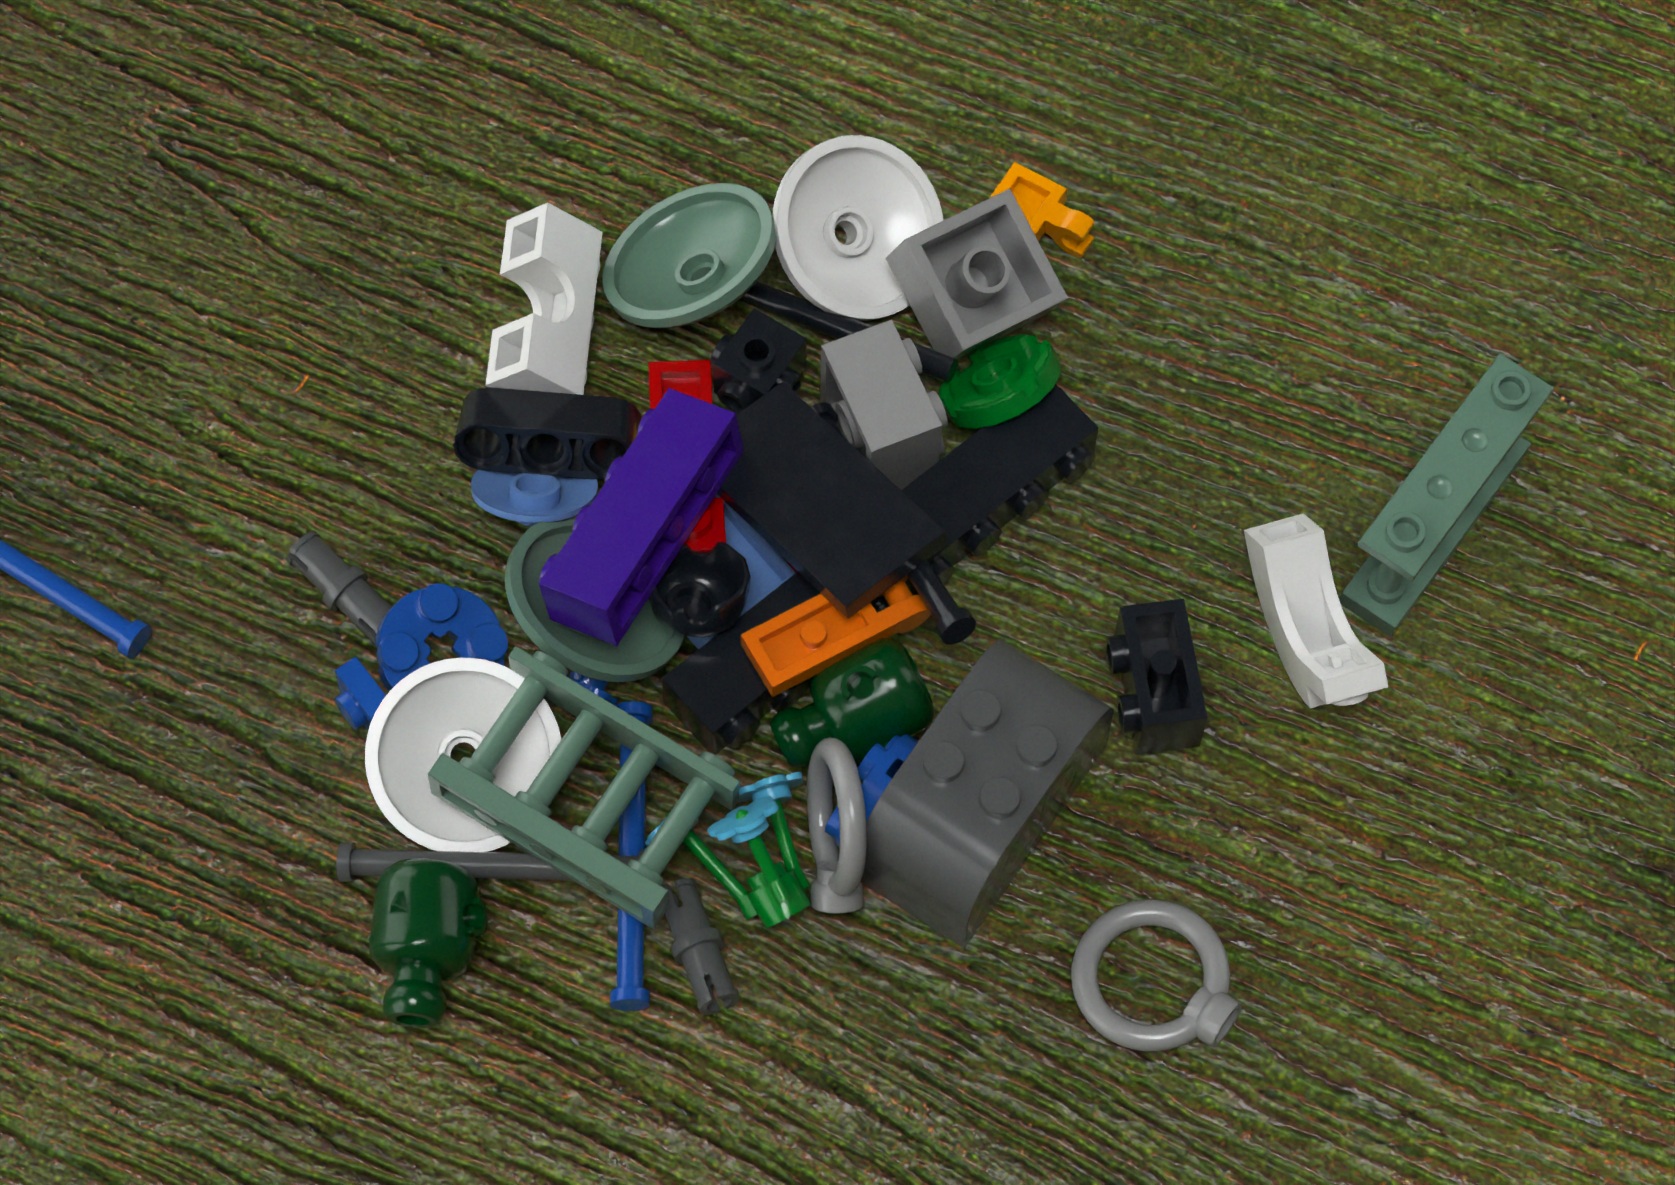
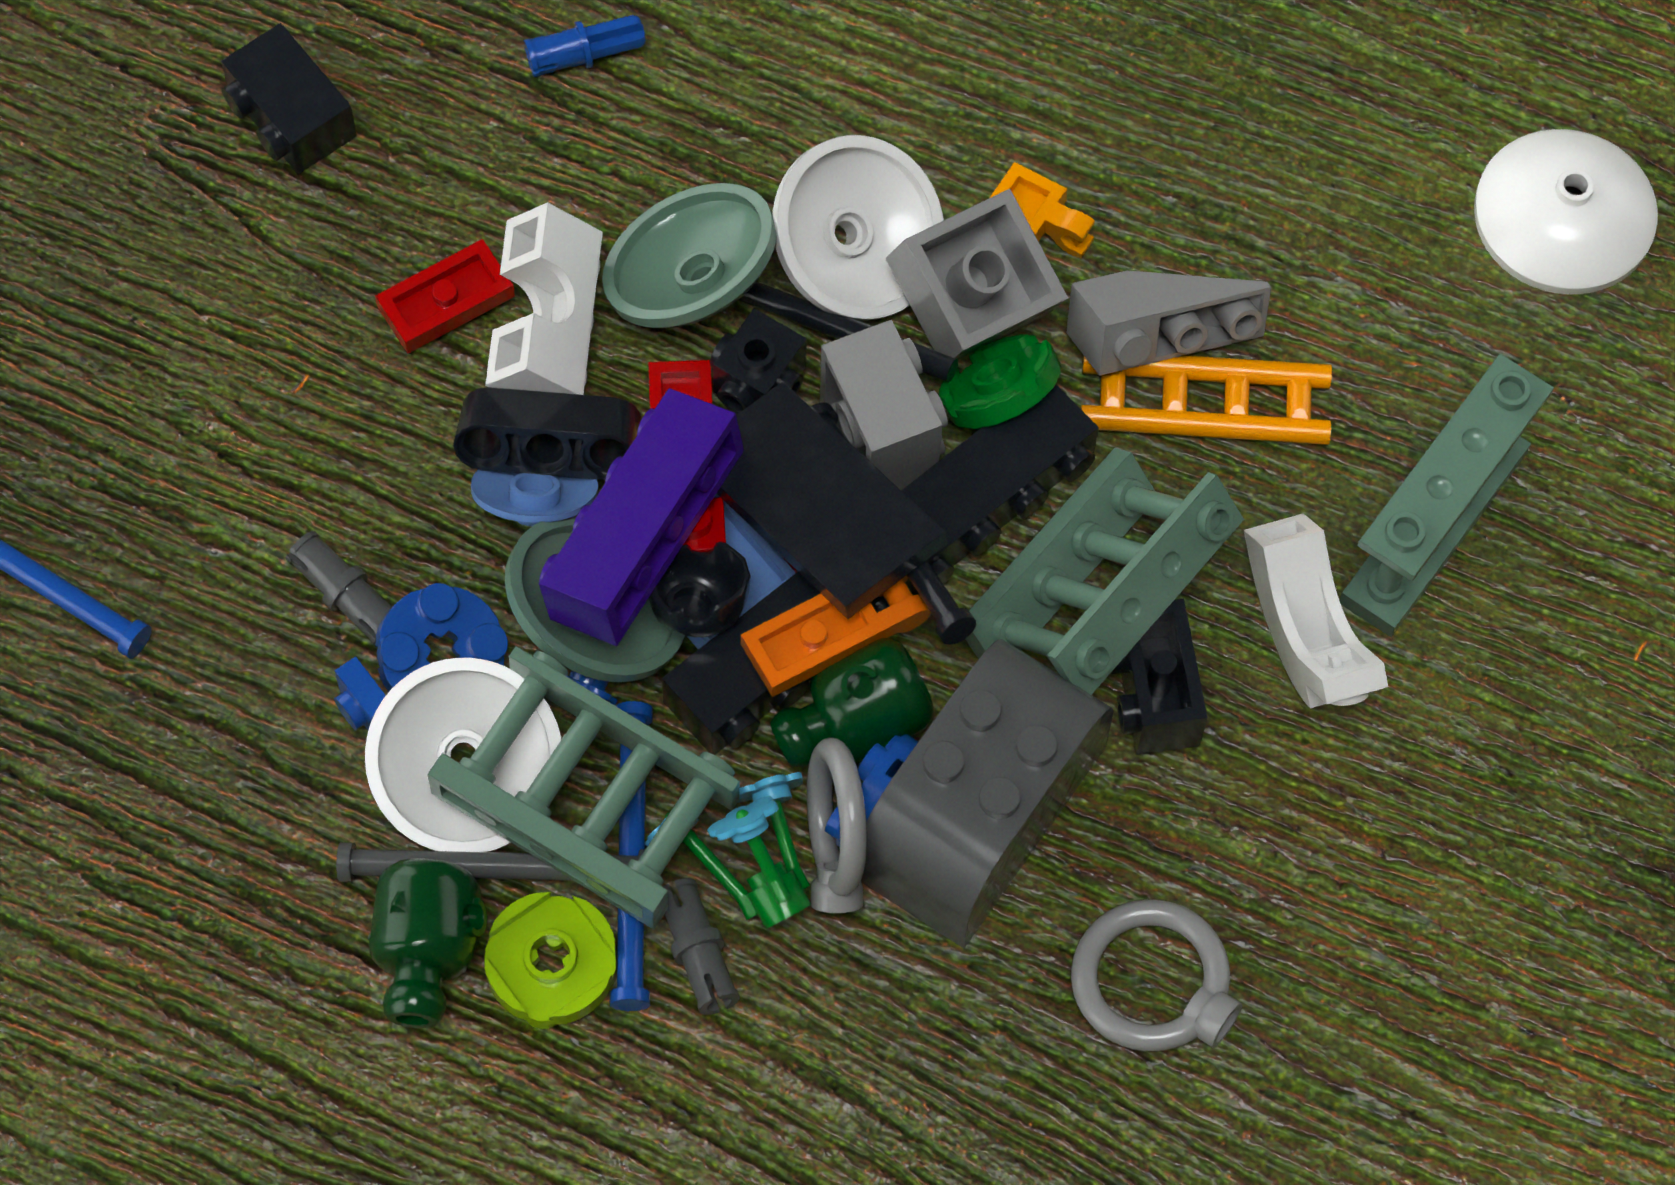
none -> black brick [221,23,357,175]
none -> red plate [375,239,515,354]
none -> lime plate [484,892,617,1029]
none -> blue axle [524,15,646,78]
none -> sand green fence [965,448,1244,695]
none -> light grey slope [1066,270,1271,376]
none -> light orange bar [1081,355,1332,445]
none -> white dish [1474,129,1658,295]

